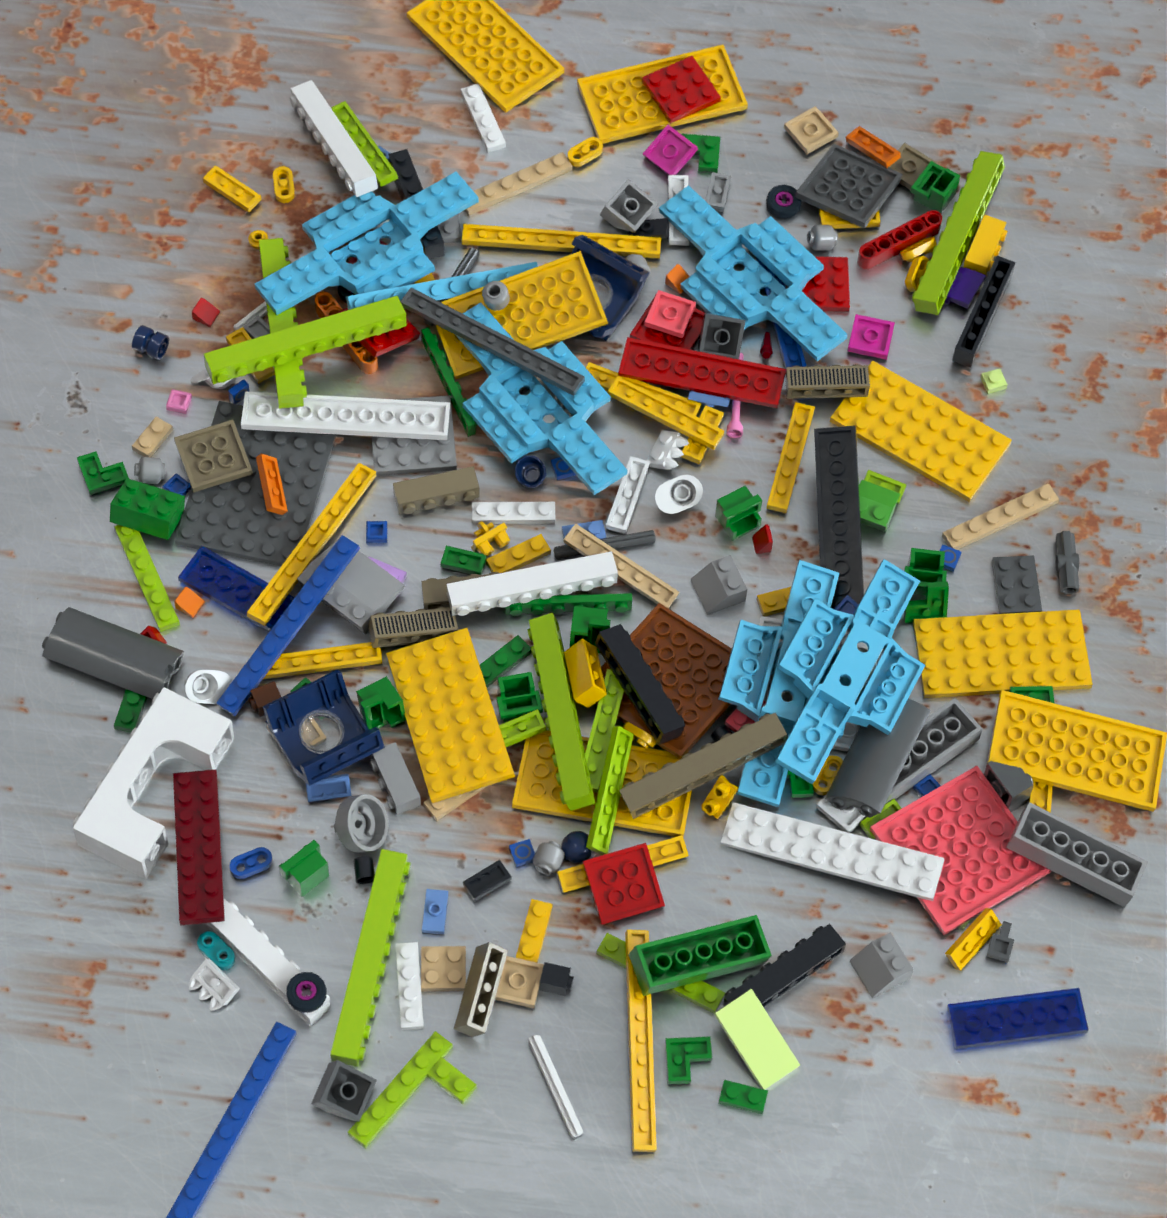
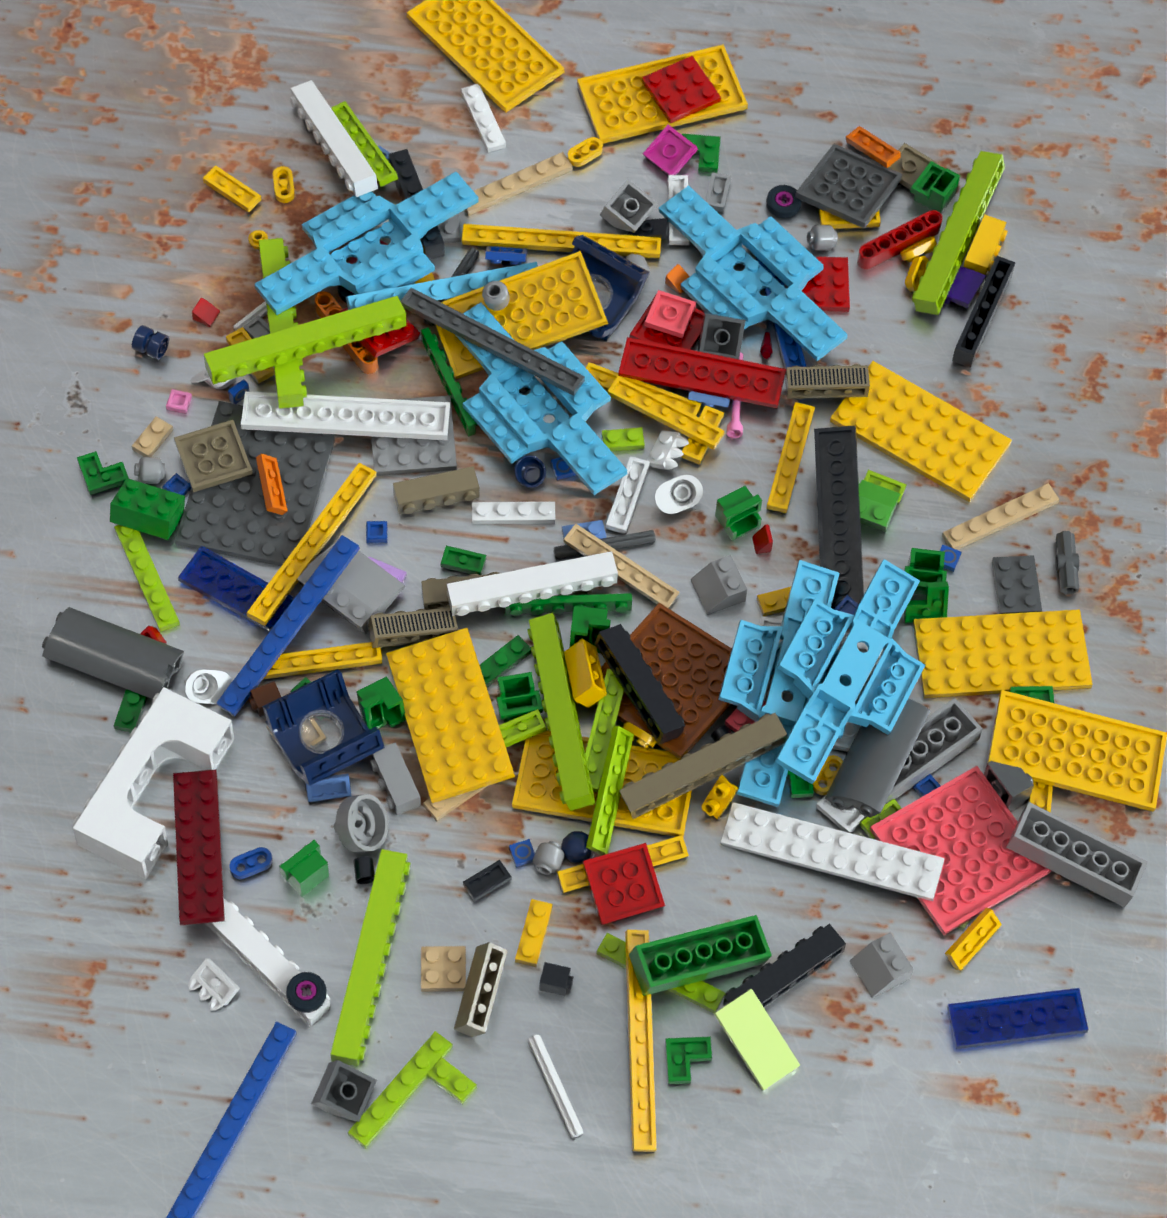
orange slope [174,587,205,618] -> none
teal plate [197,931,235,970] -> none
white plate [396,942,424,1031] -> none
medium blue plate [422,889,448,935] -> none
yellow hips [471,521,510,557] -> none
yellow plate [486,534,551,573] -> none
tan plate [495,956,544,1008] -> none
green plate [719,1080,768,1114] -> none
tan plate [784,106,839,154] -> none
dark pink plate [847,314,895,360] -> none
yellowish green plate [980,368,1007,394] -> none
dark grey plate [987,921,1014,962] -> none
none -> blue plate [485,246,527,265]
none -> lime plate [601,427,645,451]

